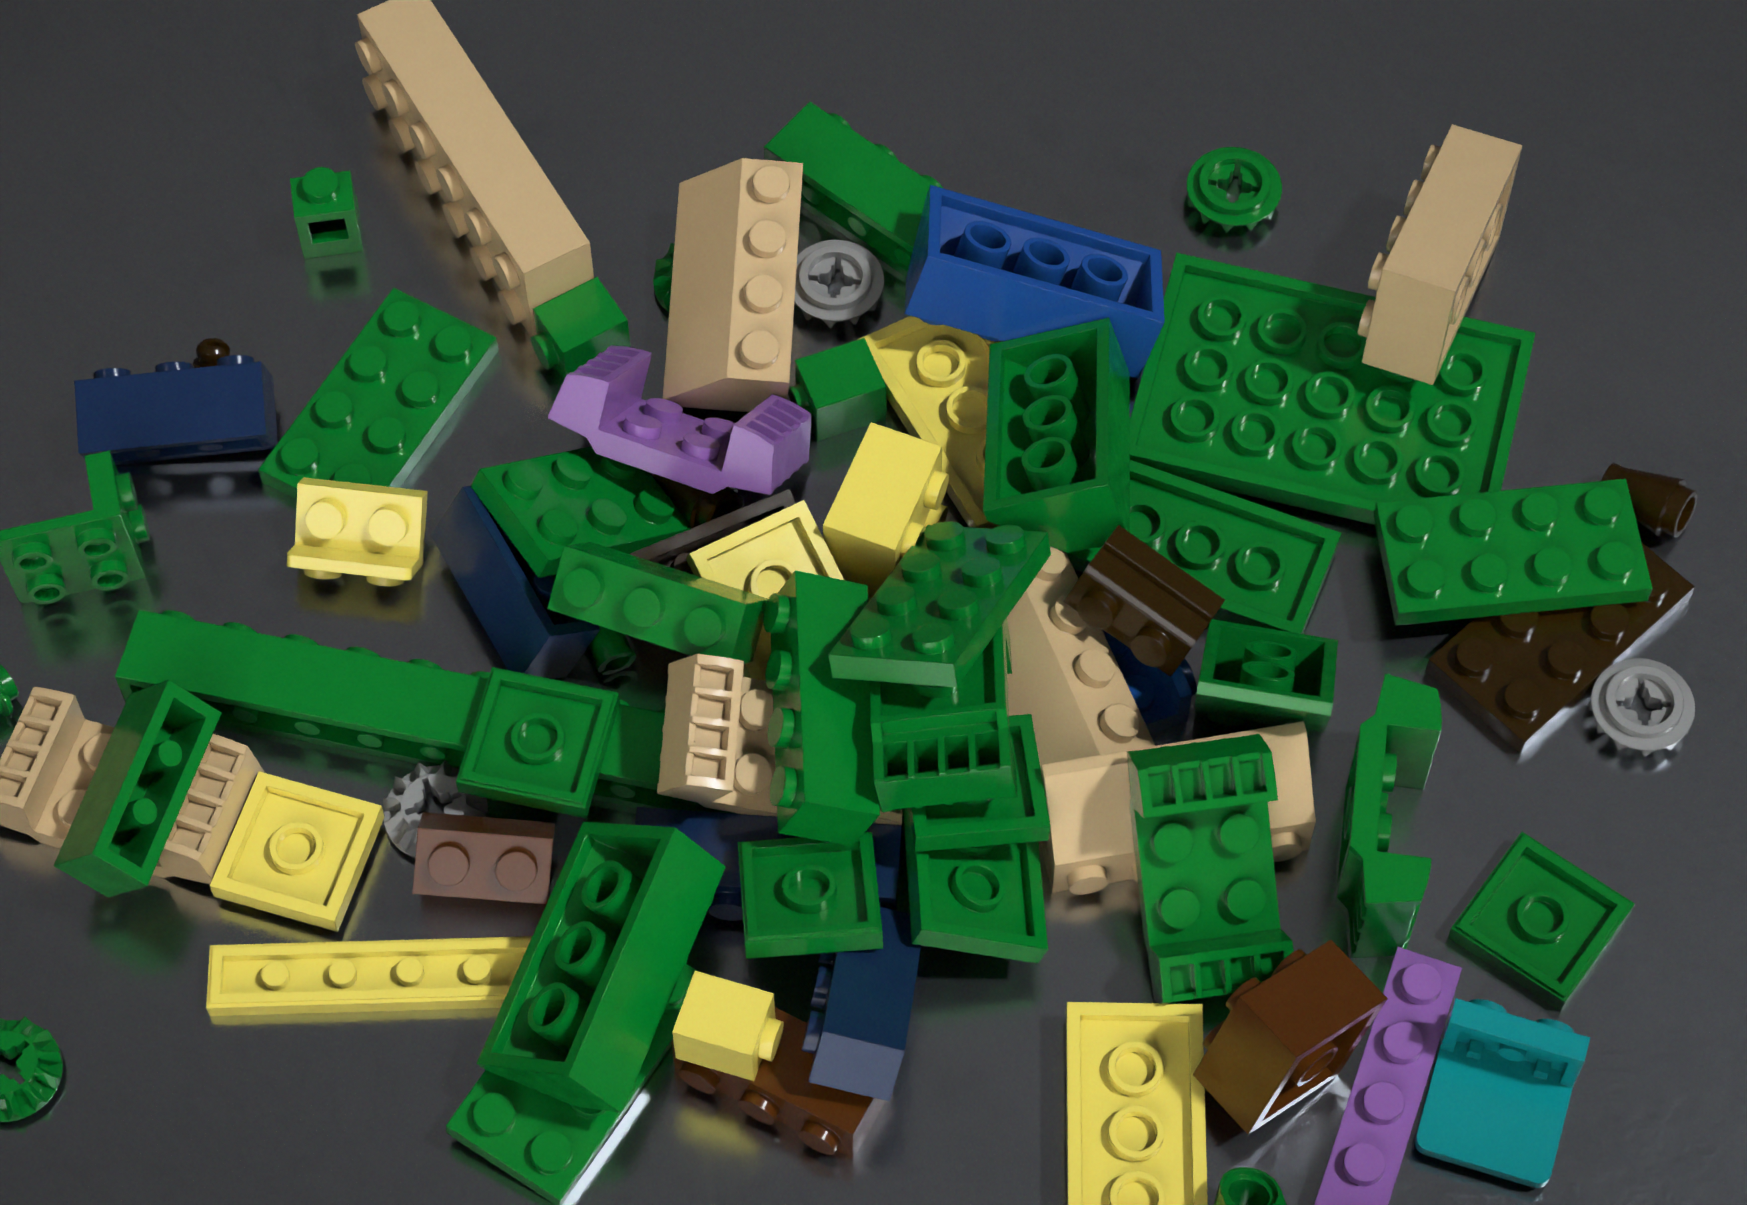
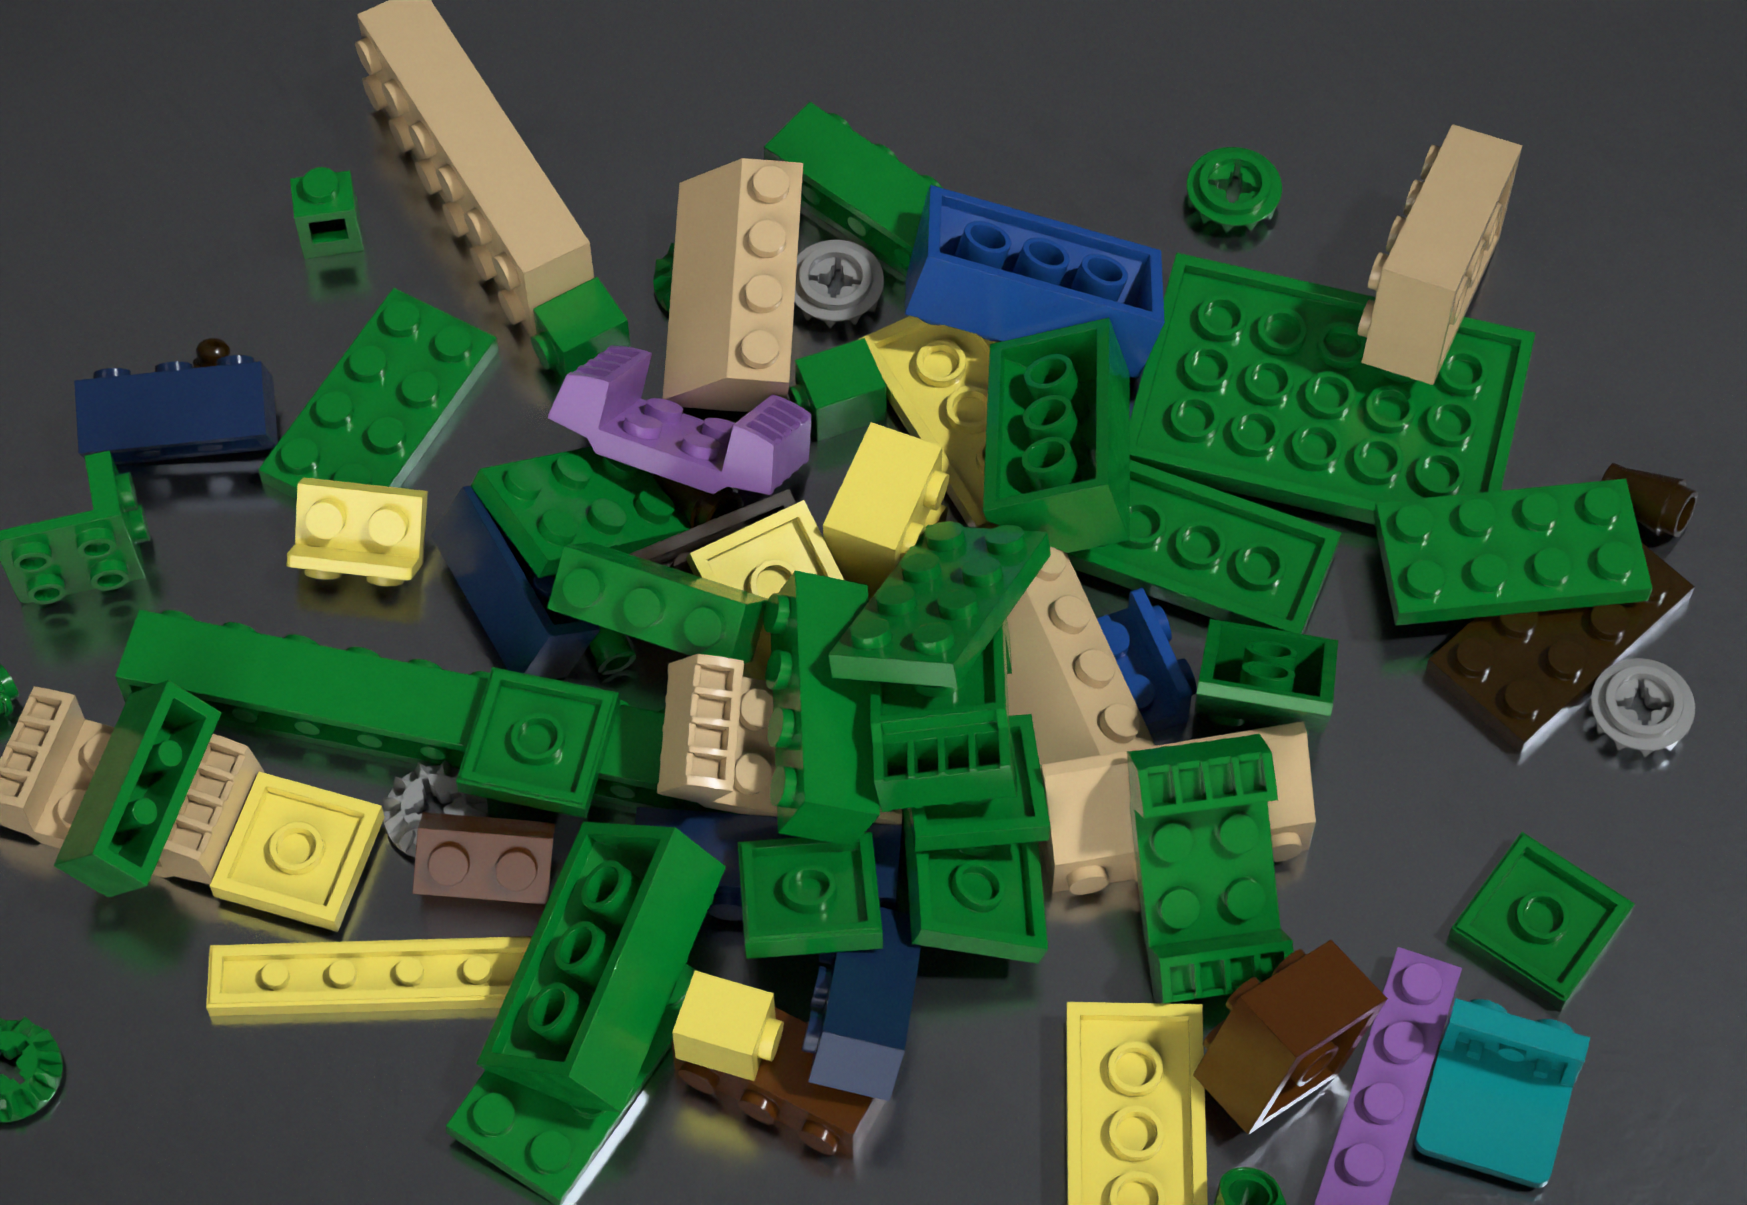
dark brown brick [1064,525,1225,677] -> none
green plate [1335,674,1442,958] -> none

